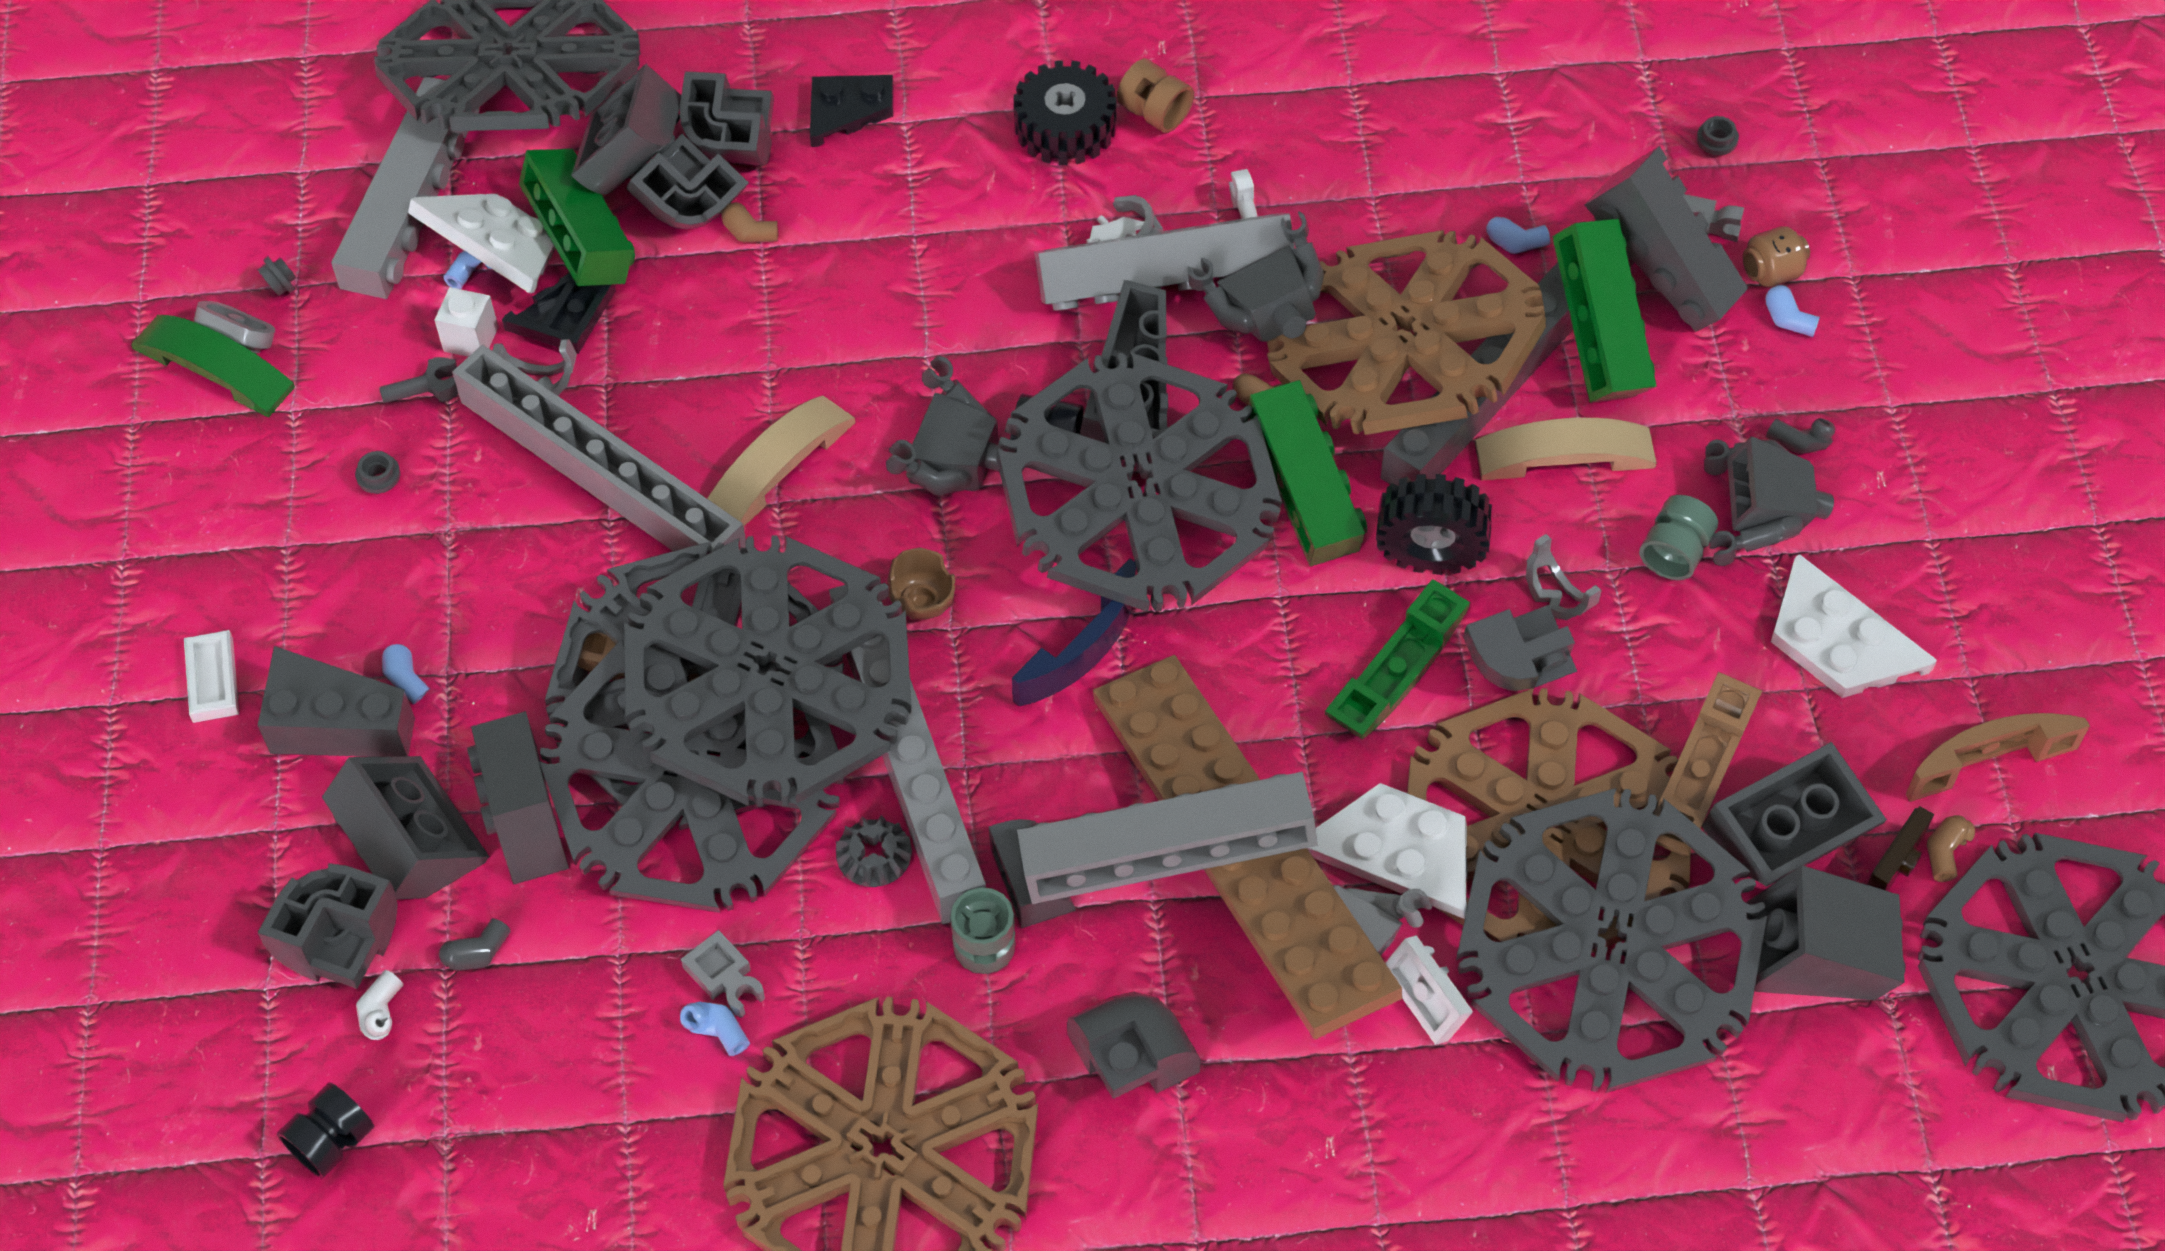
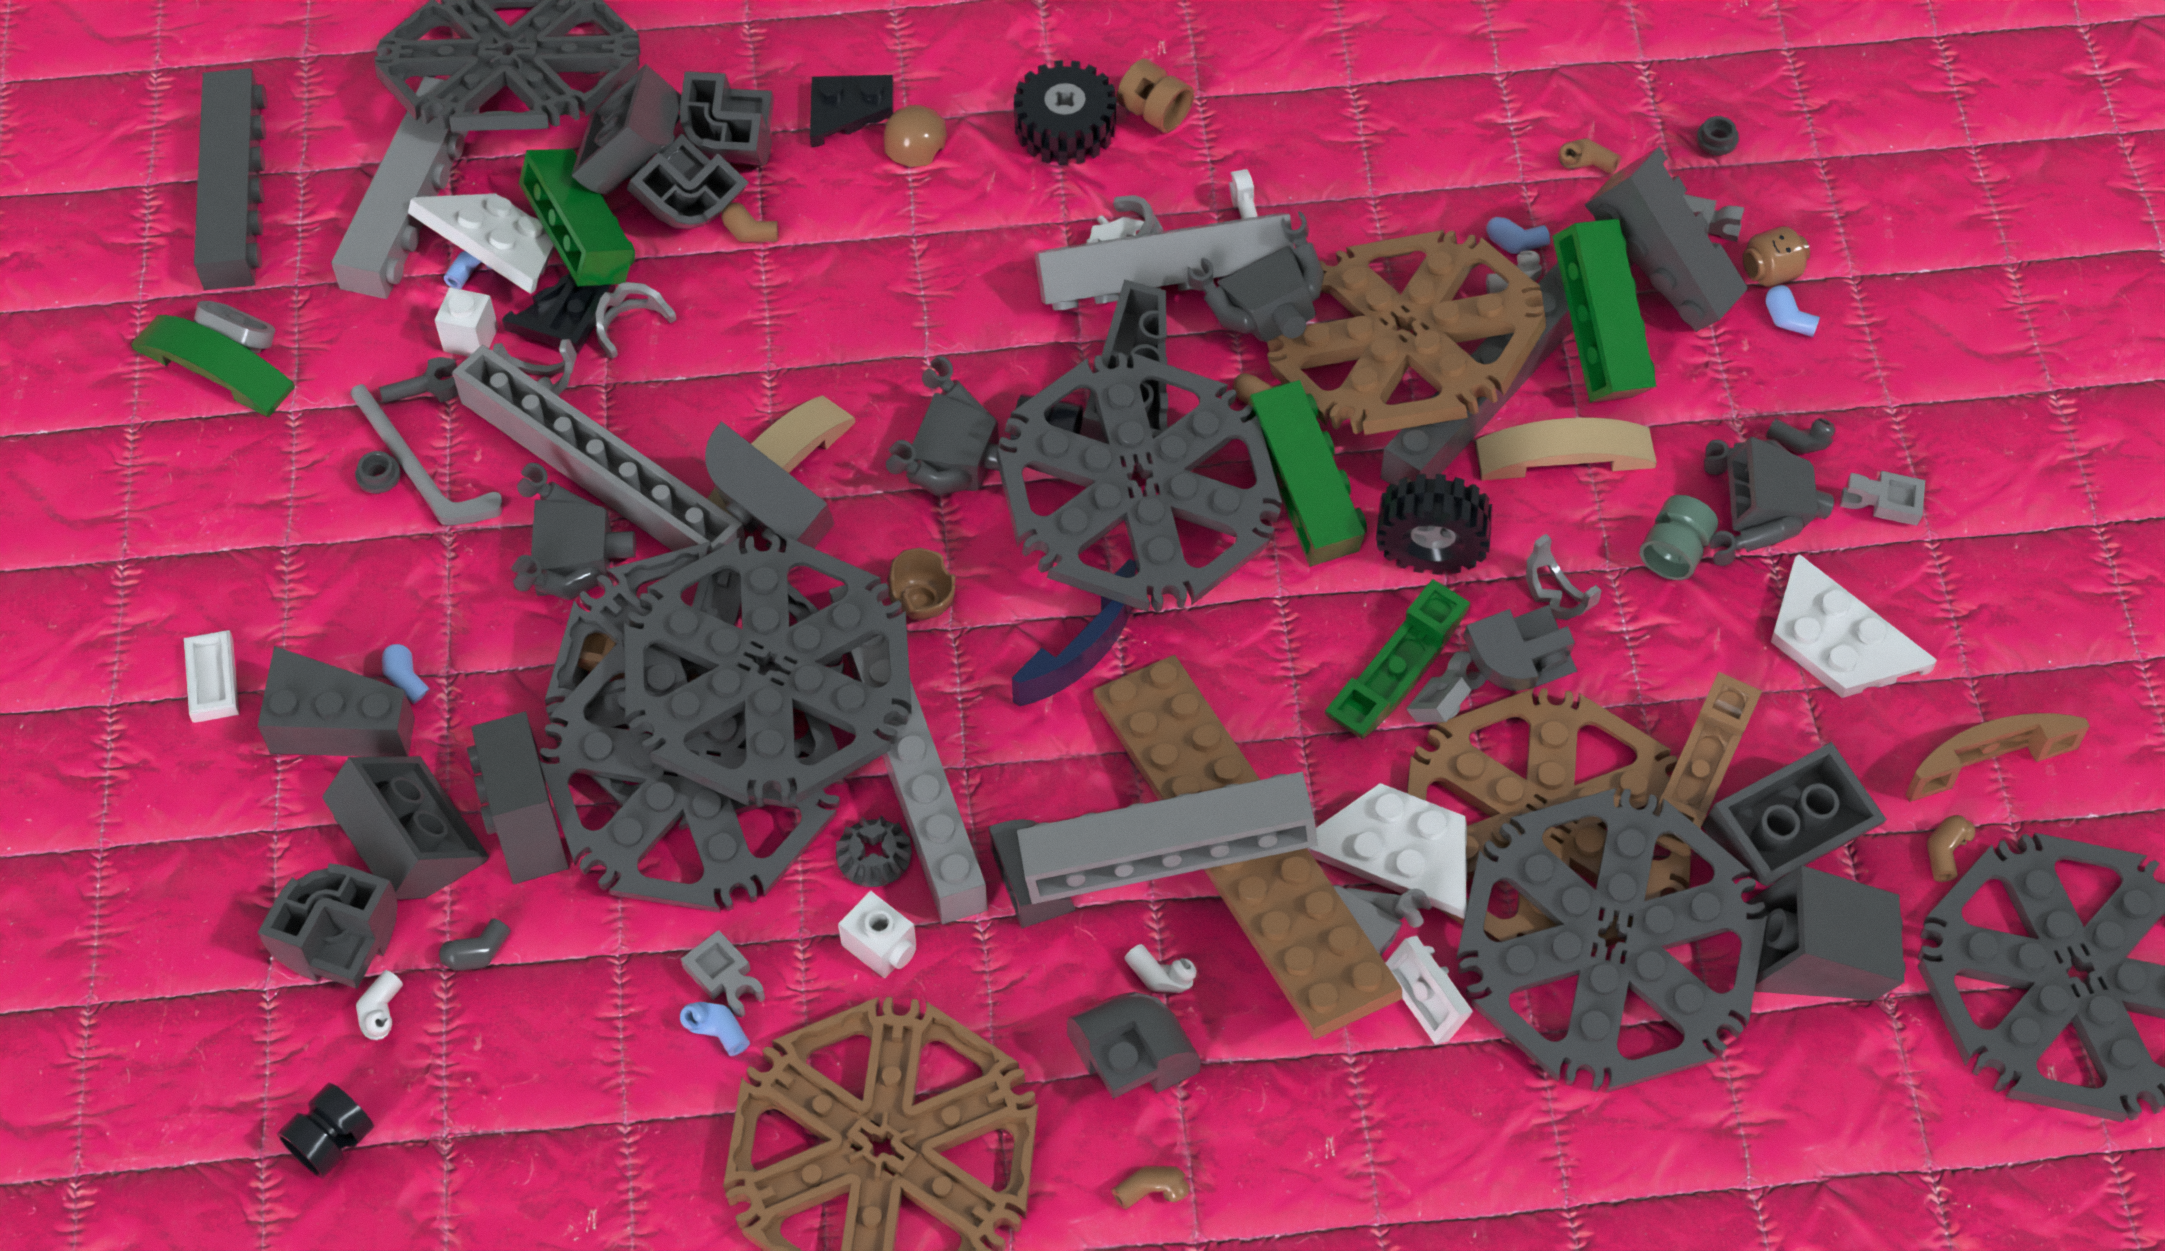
dark grey plate [257,256,297,296] -> none
sand green wheel [950,887,1016,974] -> none
dark brown plate [1867,806,1934,891] -> none
none -> dark grey brick [194,68,267,290]
none -> light grey piece [350,384,503,525]
none -> dark grey torso [511,463,636,600]
none -> light grey helmet [595,282,676,359]
none -> dark grey brick [705,421,835,553]
none -> white brick [838,891,917,979]
none -> medium nougat hair [884,105,947,167]
none -> medium nougat arm [1111,1166,1190,1210]
none -> white arm [1124,944,1196,993]
none -> light grey plate [1406,652,1487,722]
none -> white arm [1486,251,1542,294]
none -> medium nougat arm [1558,139,1621,174]
none -> light grey plate [1840,471,1925,526]

